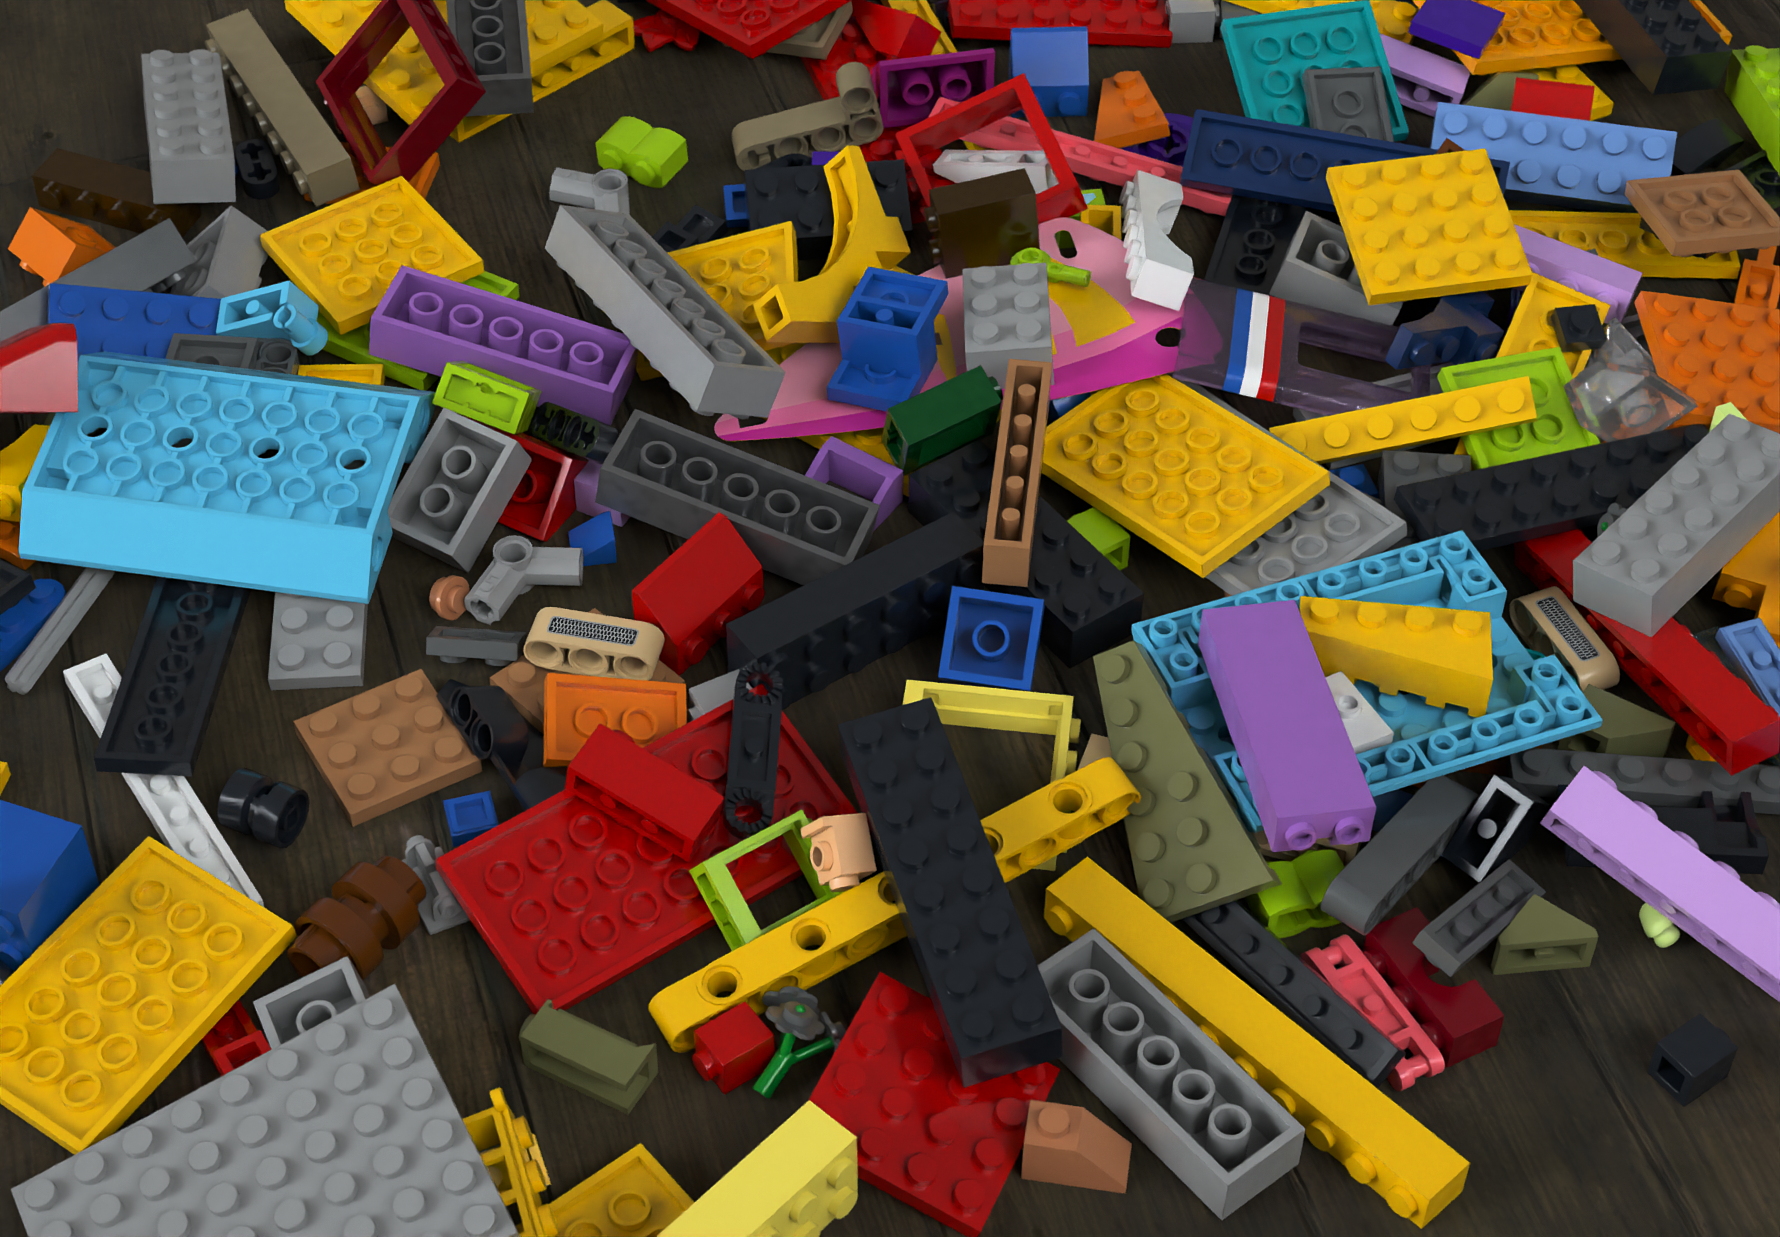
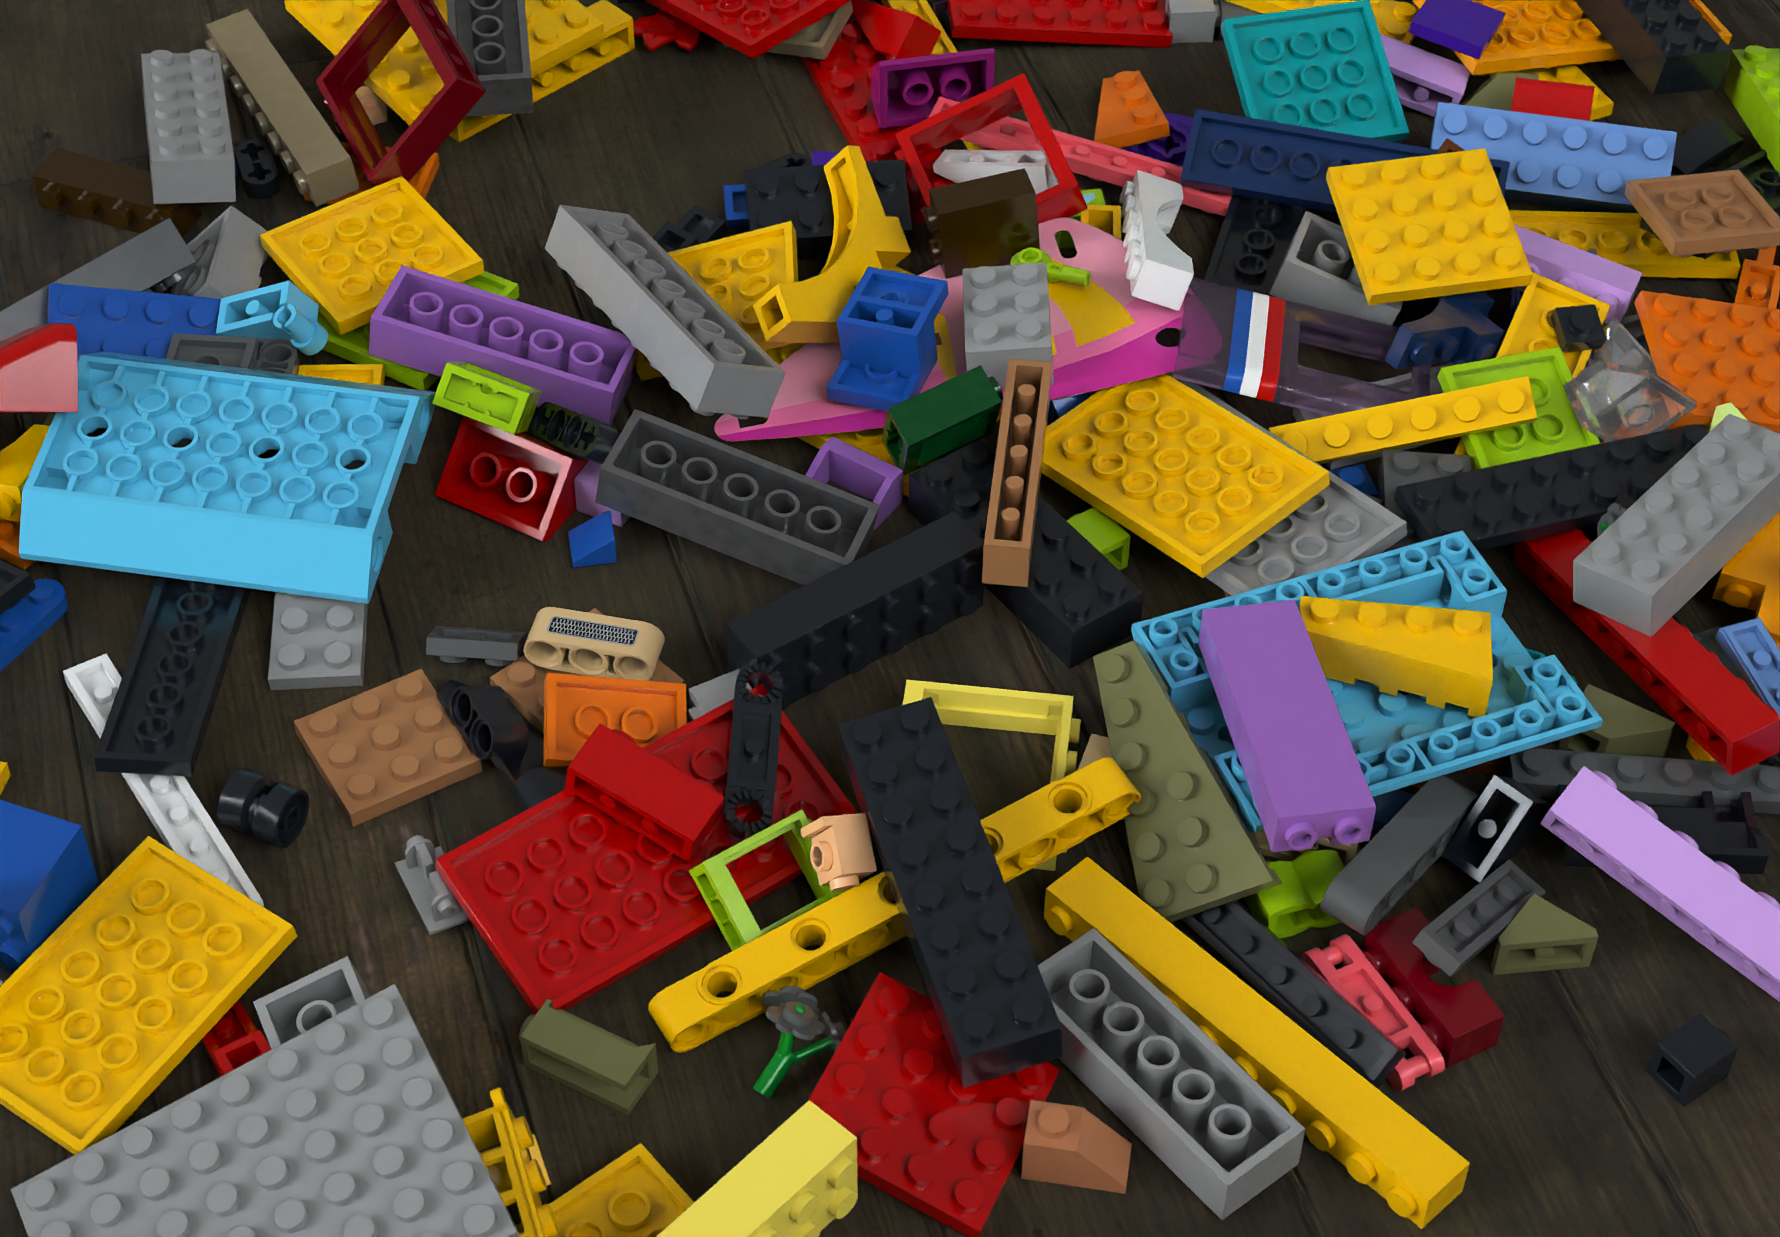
light grey axle [5,567,115,695] -> none
orange slope [8,207,116,286] -> none
reddish brown piece [287,856,426,981] -> none
light grey brick [388,407,532,573] -> none
nougat plate [429,575,470,620] -> none
blue tile [443,791,499,847] -> none
light grey piece [464,535,584,625] -> none
light grey piece [549,167,630,215] -> none
lime brick [595,116,688,188] -> none
red slope [632,512,765,676] -> none
red brick [692,1001,775,1095] -> none
dark tan beam [731,62,883,171] -> none
blue brick [938,586,1045,692] -> none
blue slope [1009,26,1089,118] -> none
dark grey tile [1302,66,1394,142] -> none
white plate [1325,671,1394,754] -> none
tan beam [1509,586,1620,692] -> none
yellowish green arm [1639,902,1680,948] -> none

